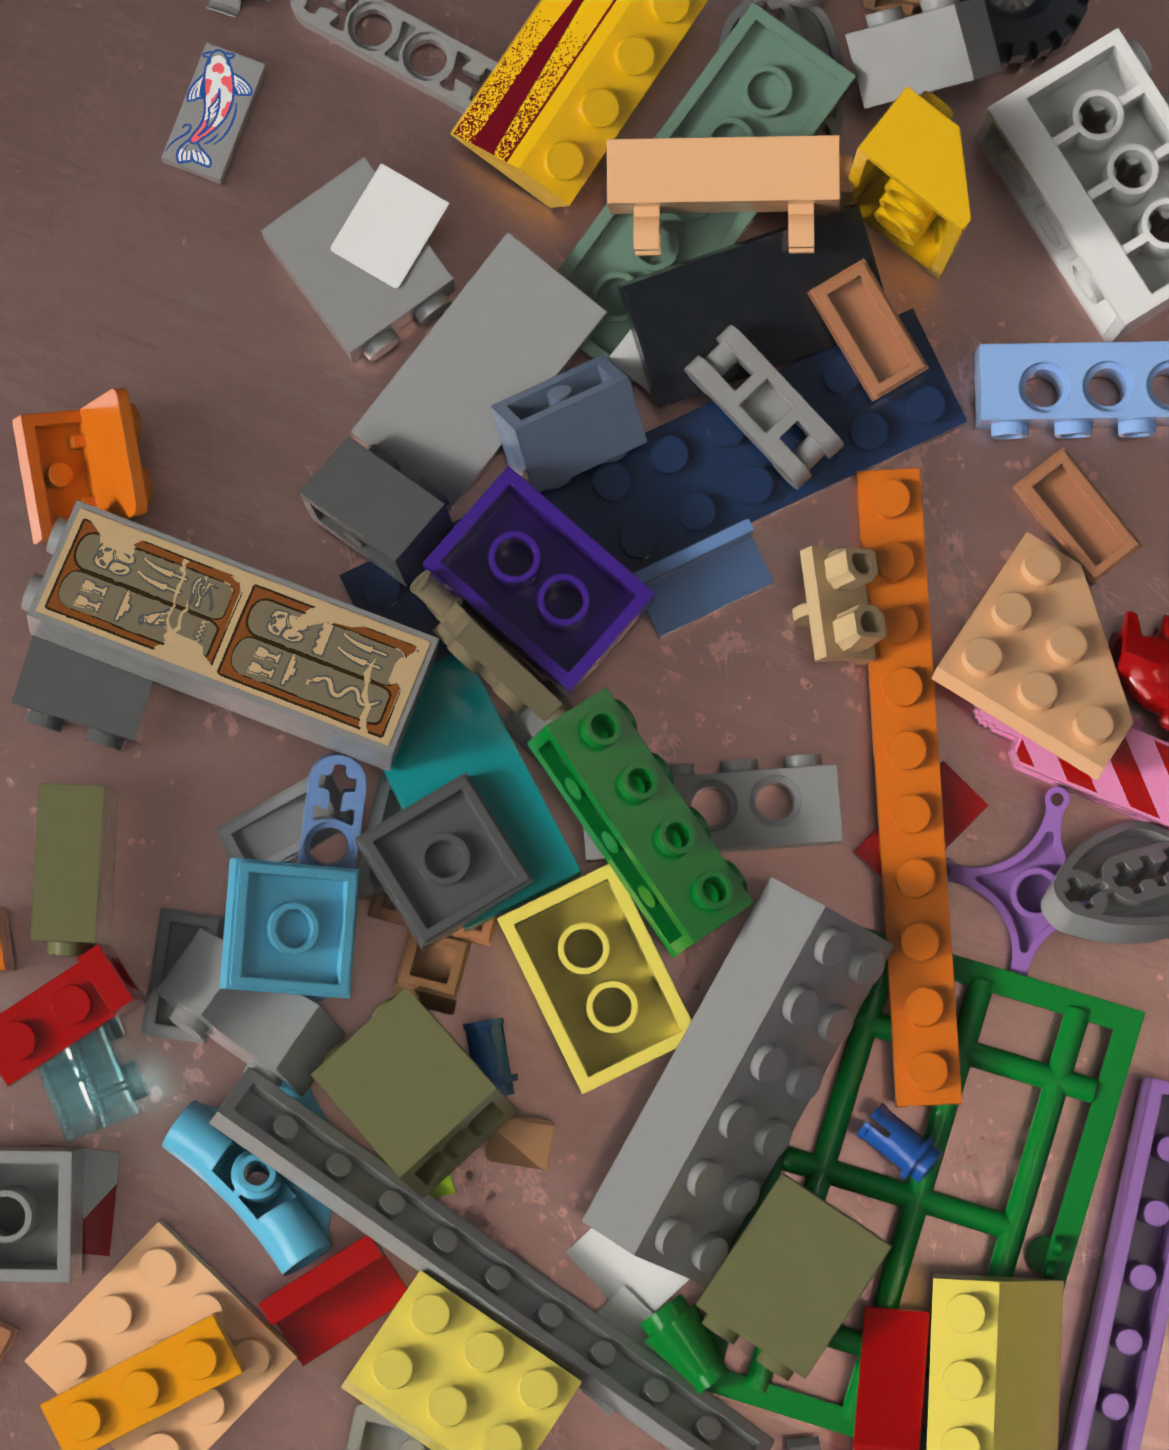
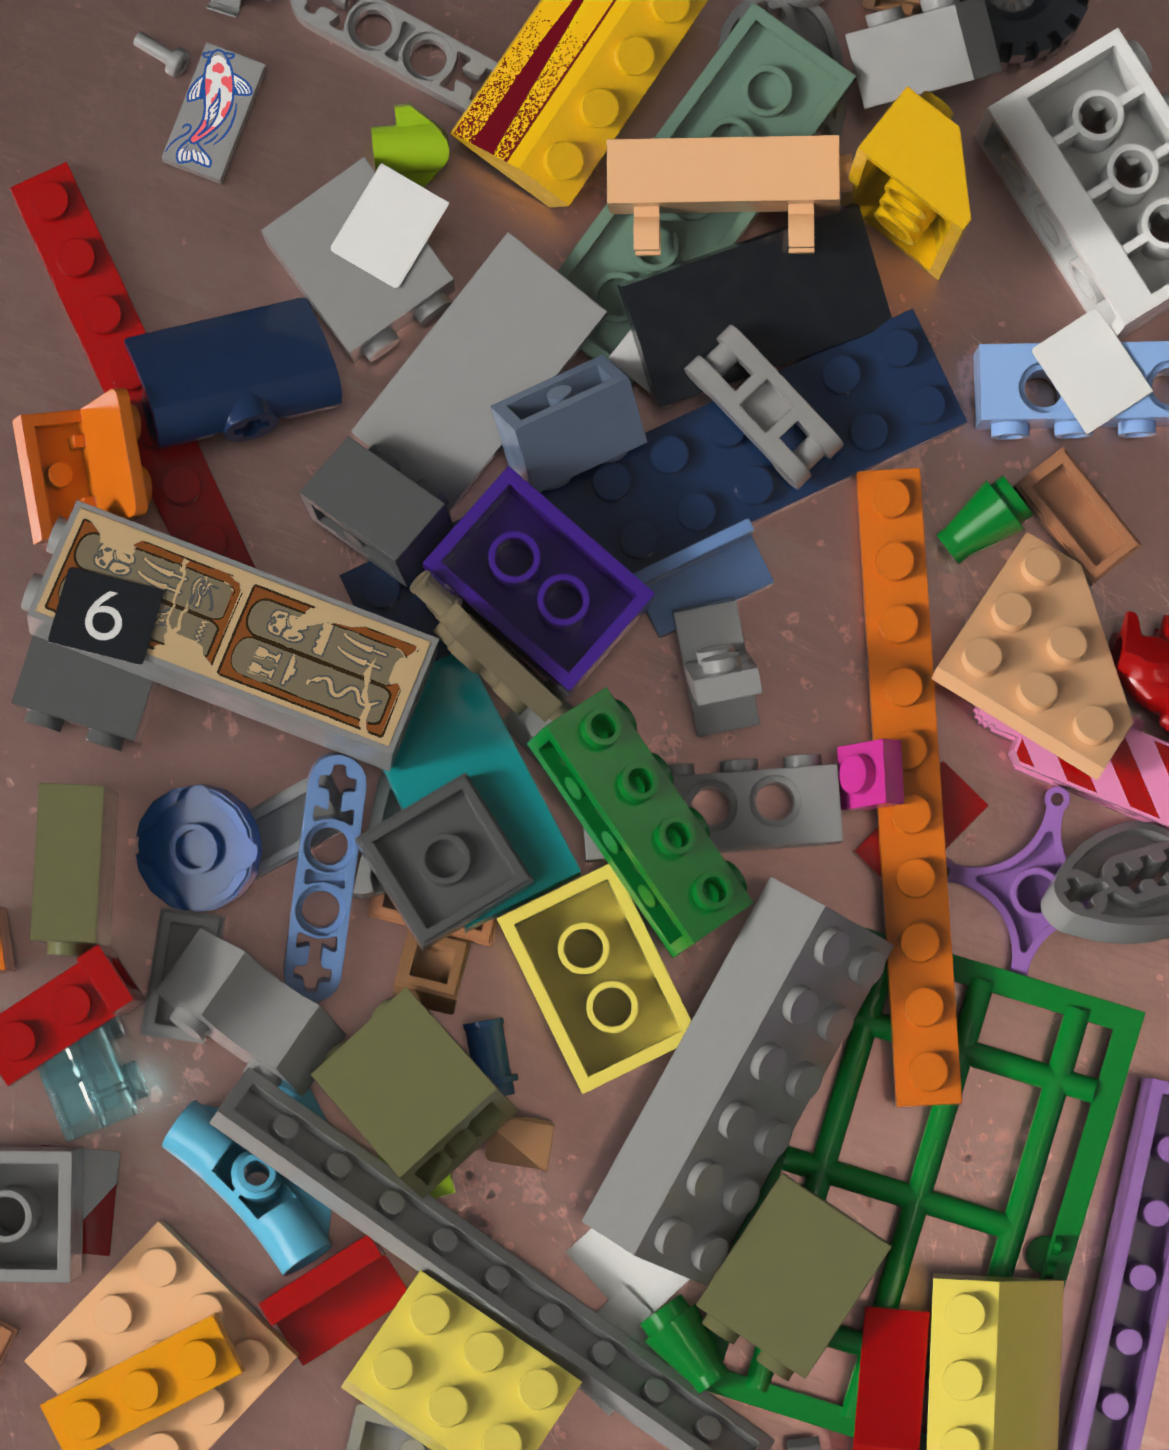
medium azure tile [219,858,360,999] -> none
tan hips [792,545,887,665] -> none
nougat tile [807,258,929,402] -> none
blue pin [857,1103,943,1183] -> none
none -> red plate [9,161,256,568]
none -> black sticker [48,567,163,665]
none -> dark blue panel [124,297,342,450]
none -> light grey piece [133,31,190,78]
none -> blue tile [136,784,262,912]
none -> lime piece [371,103,450,188]
none -> light grey bracket [672,597,763,737]
none -> dark pink plate [837,739,904,812]
none -> green cone [936,475,1034,564]
none -> white sticker [1032,308,1153,434]

